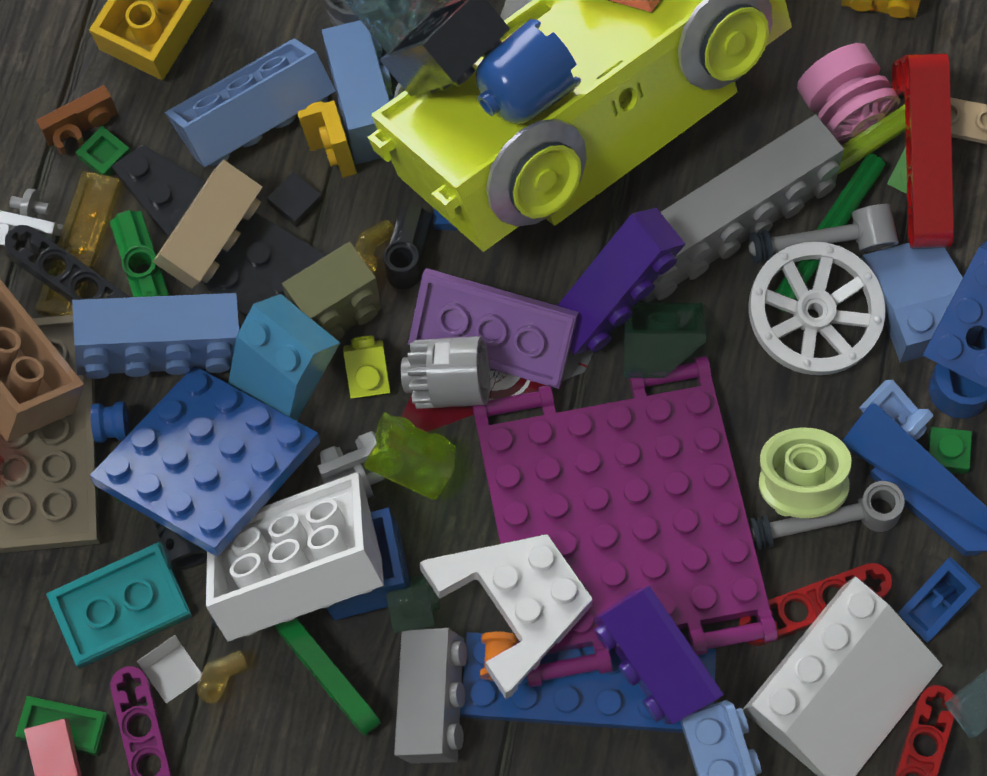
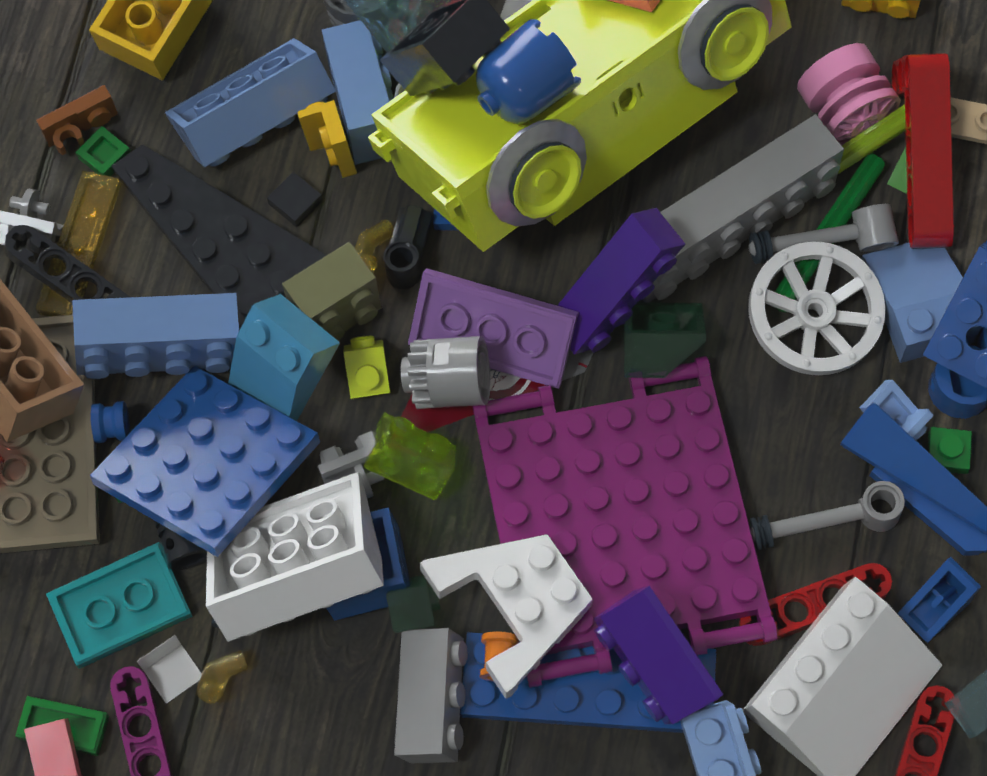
green piece [109,210,169,297] -> none
tan brick [153,160,262,289] -> none
green beam [273,618,381,737] -> none
yellowish green wheel [759,427,851,518] -> none

